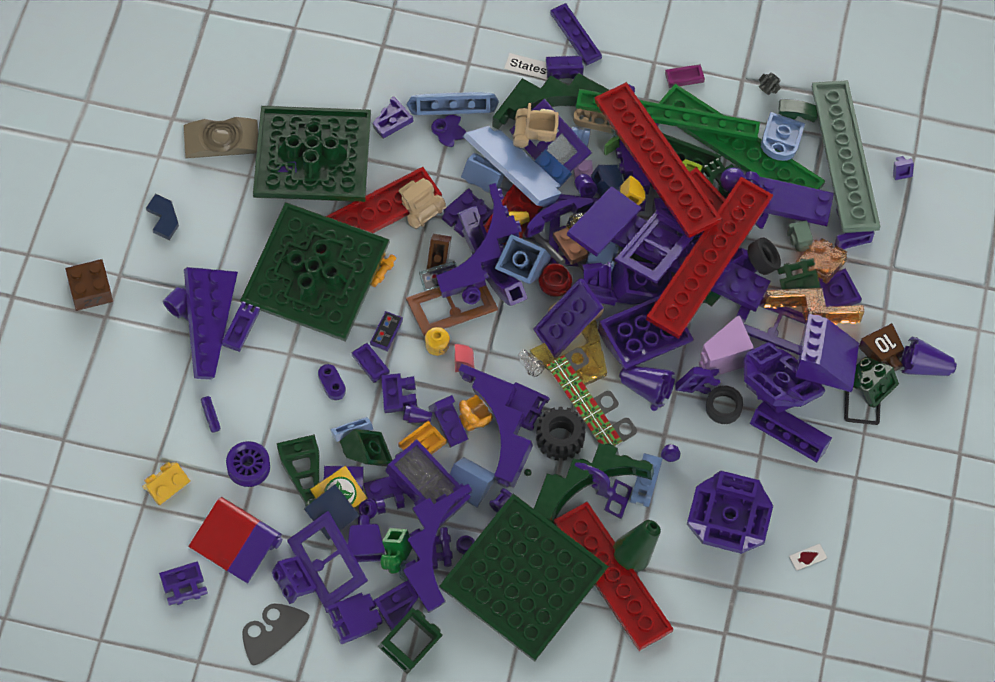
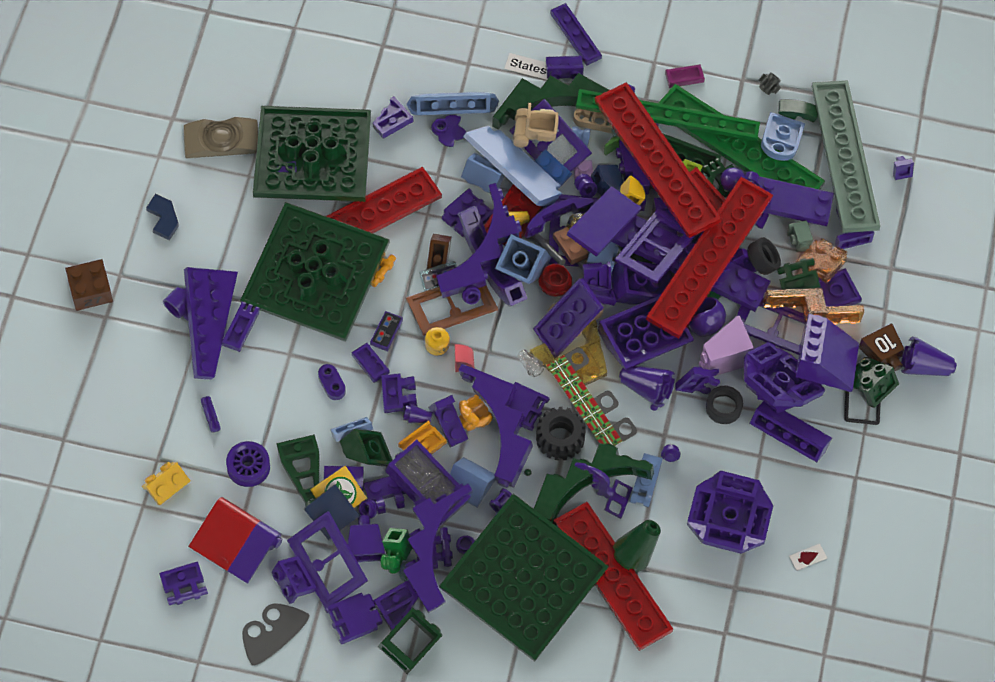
tan piece [399,178,447,229] -> none
none -> dark purple piece [688,297,726,337]

